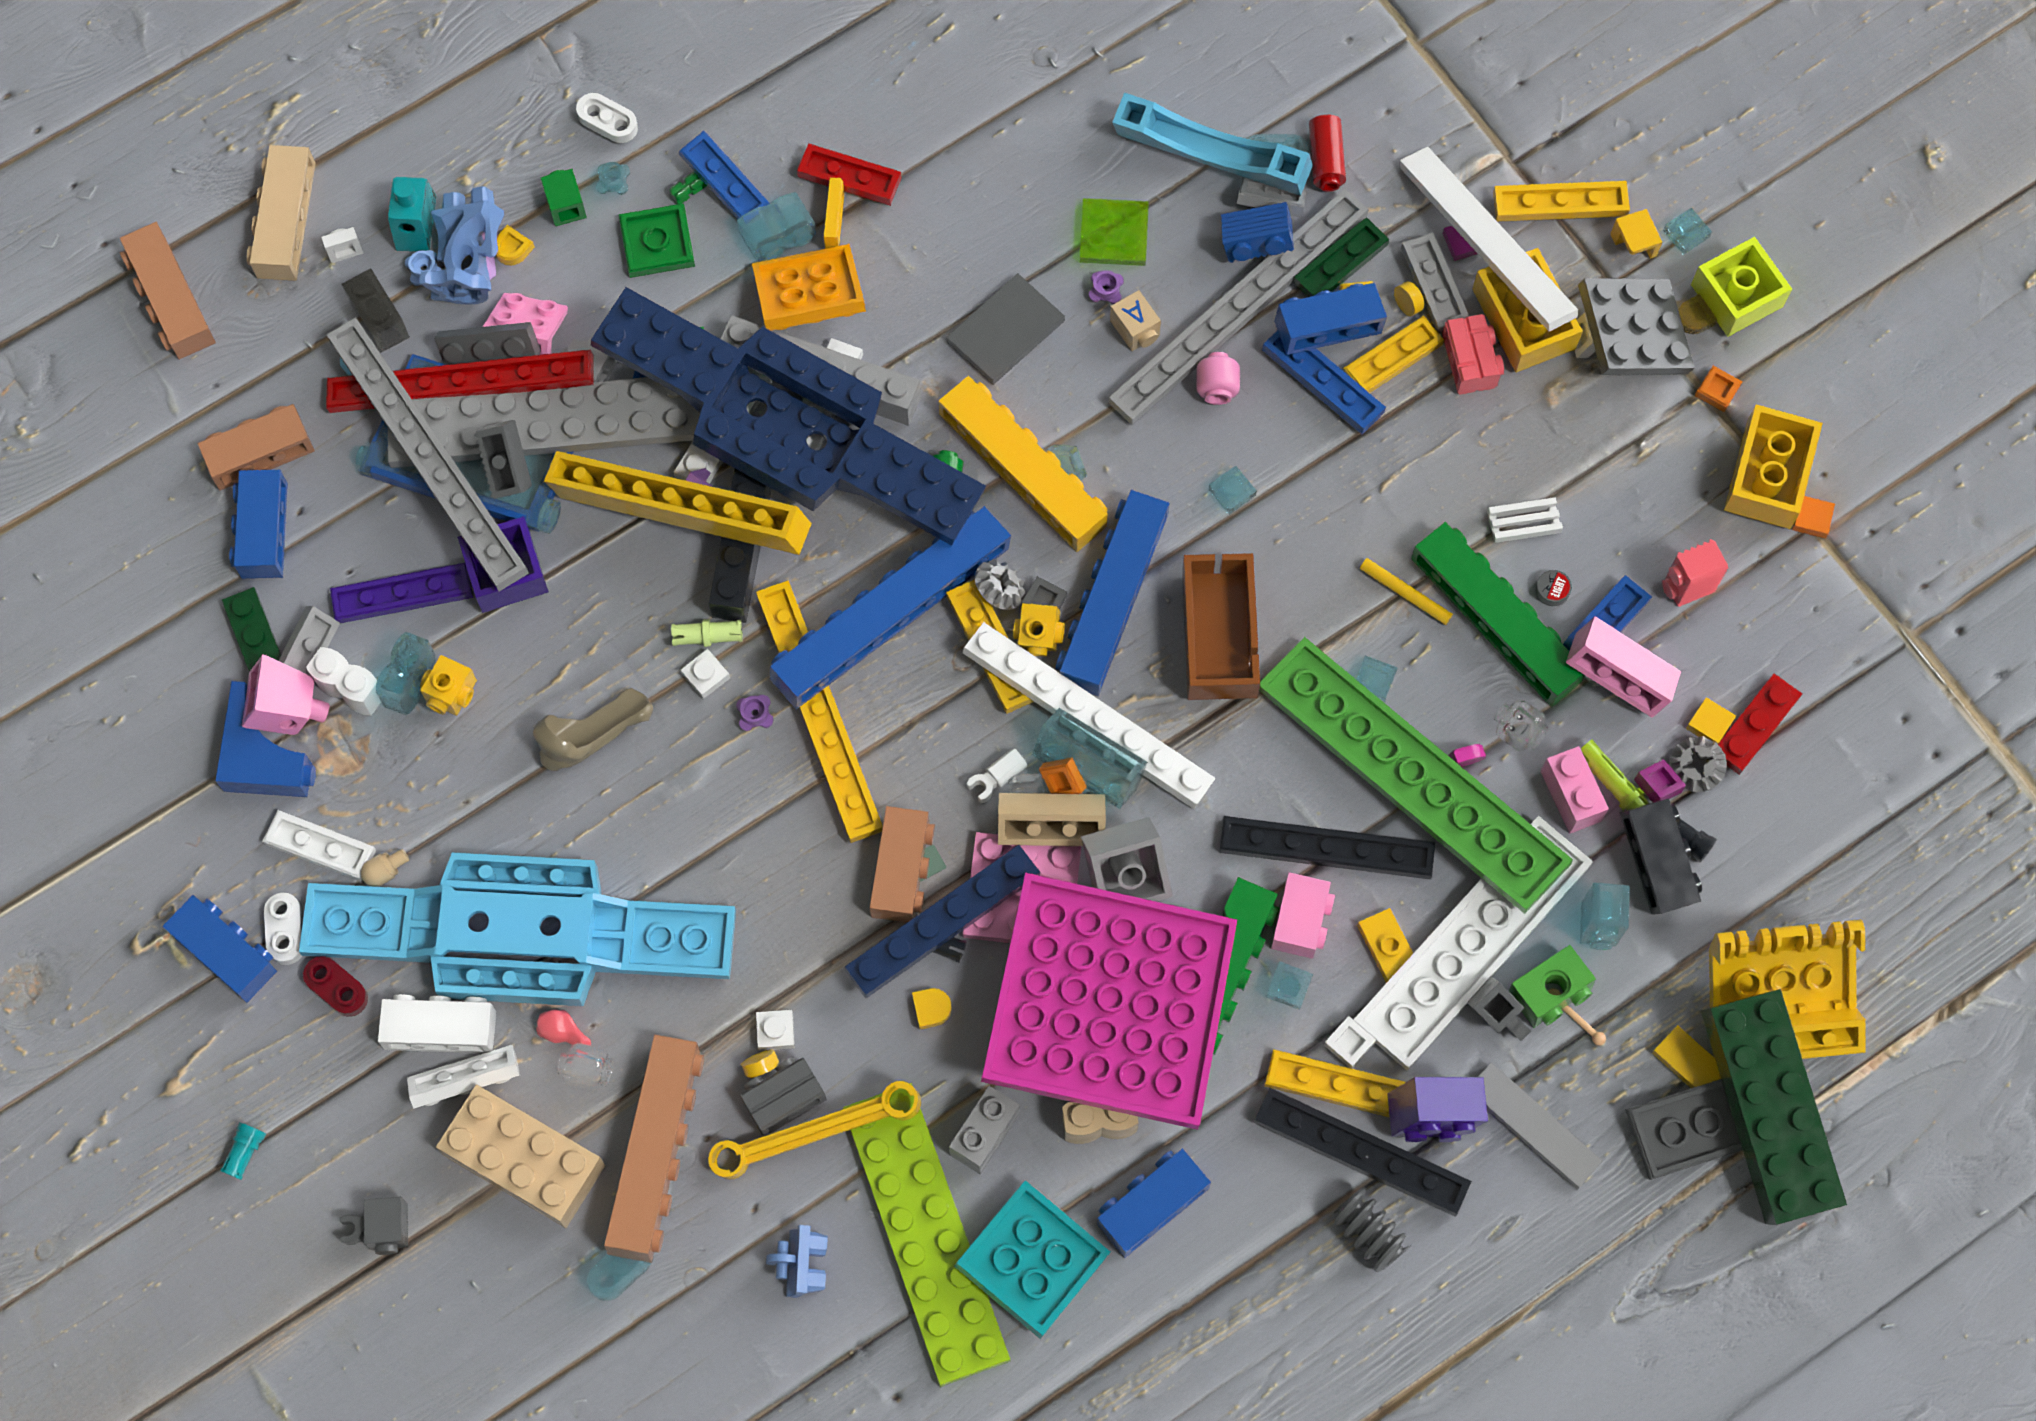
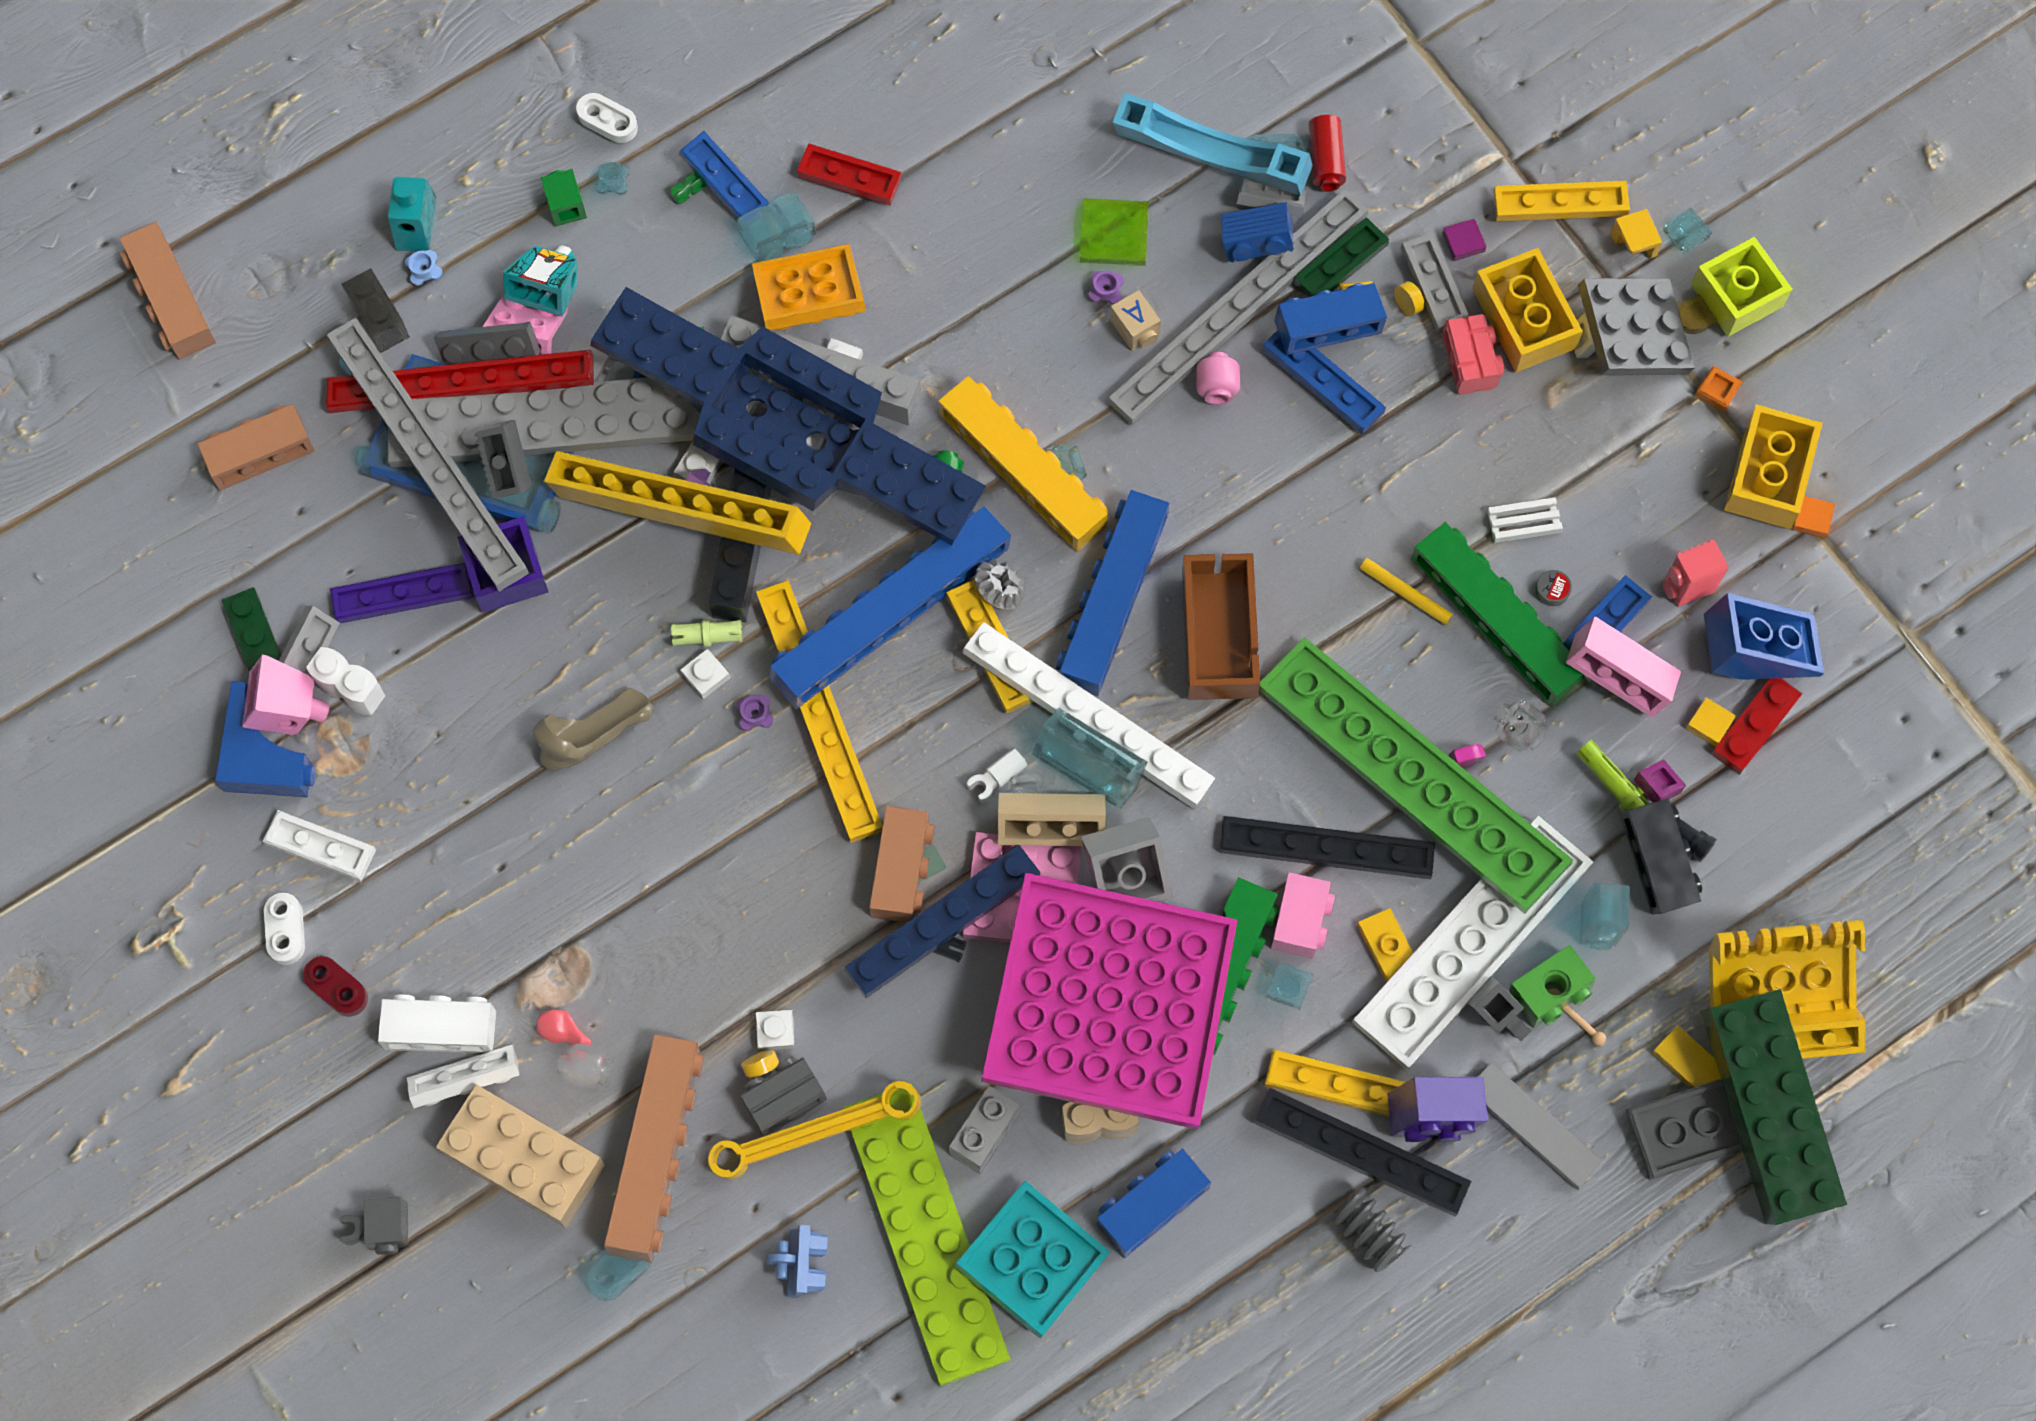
blue brick [162,895,277,1003] -> none
teal pin [220,1122,266,1180] -> none
blue brick [229,469,288,579] -> none
tan brick [247,145,316,281] -> none
medium azure piece [299,852,736,1006] -> none
white plate [321,227,364,263] -> none
tan cylinder [361,849,410,887] -> none
clear light blue brick [376,632,436,716] -> none
medium blue hips [419,186,504,305] -> none
yellow brick [420,655,477,716] -> none
yellow tile [496,225,535,266] -> none
green tile [619,203,695,278] -> none
yellow tile [824,178,845,249] -> none
yellow tile [912,988,952,1030] -> none
dark grey tile [946,273,1065,385] -> none
yellow brick [1013,603,1065,657] -> none
dark grey tile [1021,576,1067,610] -> none
orange tile [1039,757,1087,794] -> none
clear light blue plate [1208,466,1257,515] -> none
white plate [1324,1016,1376,1069] -> none
yellow tile [1343,315,1444,393] -> none
clear light blue tile [1356,655,1398,702] -> none
white tile [1400,147,1578,332] -> none
bright pink brick [1540,746,1609,834] -> none
light grey gear [1669,736,1727,792] -> none
none -> teal torso [503,245,578,317]
none -> blue slope [1704,593,1824,680]

